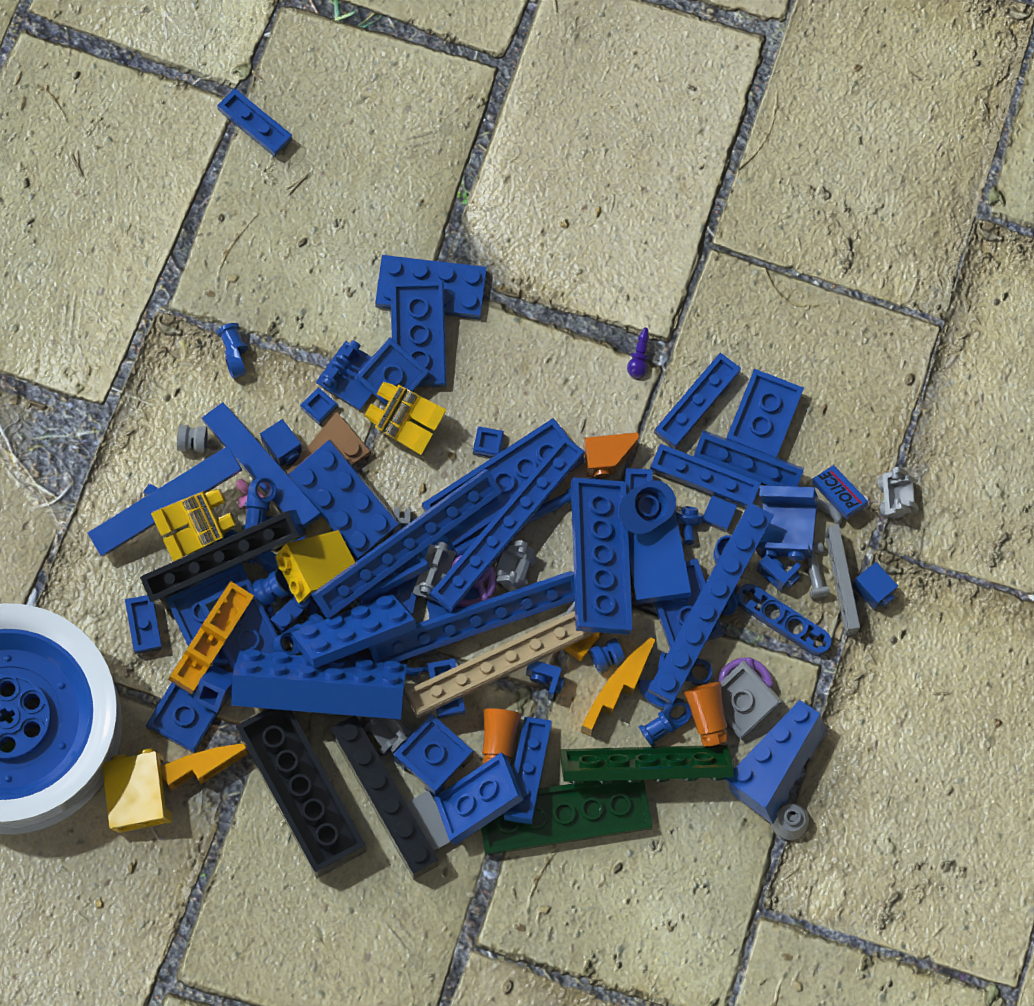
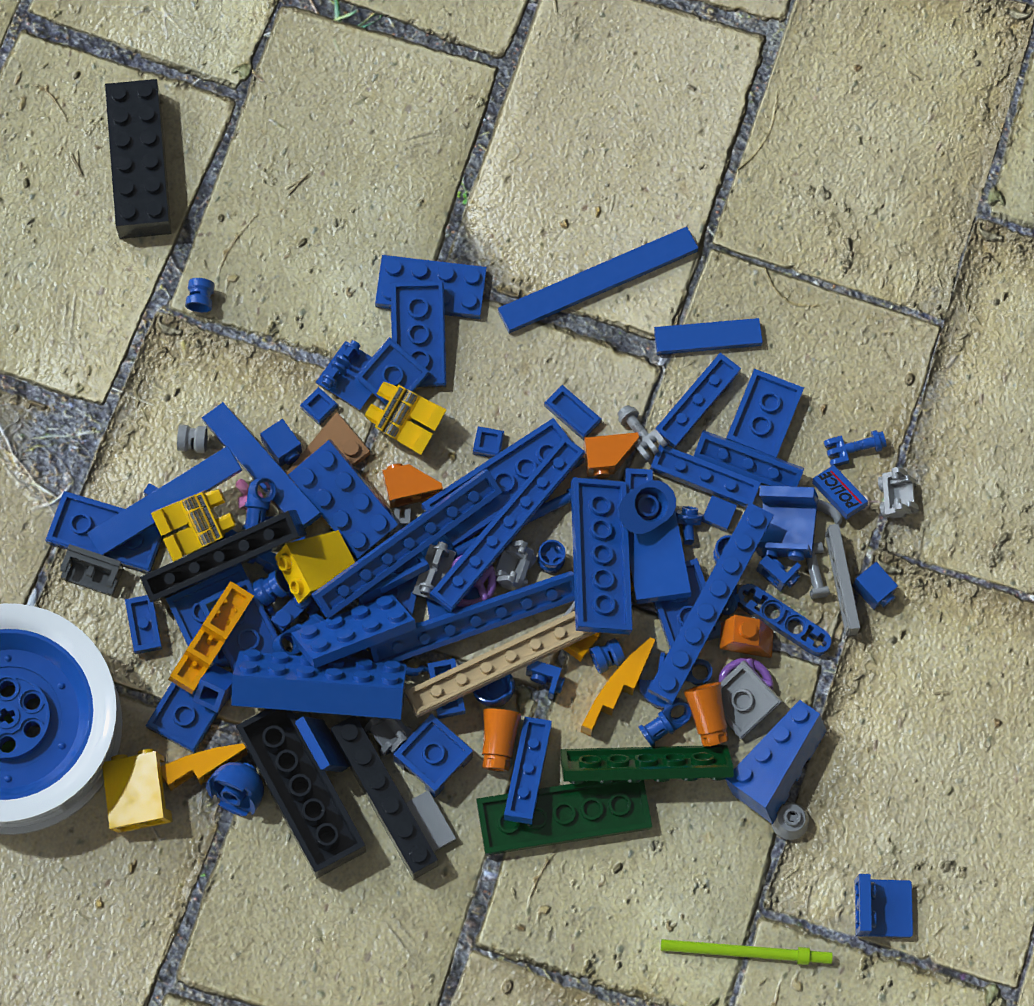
blue connector [216,323,248,379] -> none
blue plate [217,88,293,157] -> none
blue plate [434,752,524,845] -> none
dark purple bar [627,327,649,379] -> none
none -> blue tile [45,491,164,573]
none -> dark grey hinge [60,544,124,597]
none -> black brick [105,79,172,239]
none -> blue wheel [185,278,215,313]
none -> blue cylinder [206,762,264,816]
none -> blue tile [295,716,349,772]
none -> orange slope [382,463,443,509]
none -> blue hair [473,674,515,708]
none -> blue tile [498,226,699,333]
none -> blue wheel [538,540,566,574]
none -> blue tile [544,385,602,440]
none -> light grey hinge [617,405,668,461]
none -> blue tile [654,318,763,355]
none -> lime bar [660,939,833,965]
none -> orange slope [720,615,773,658]
none -> blue hinge [824,430,887,467]
none -> blue bracket [854,874,913,938]

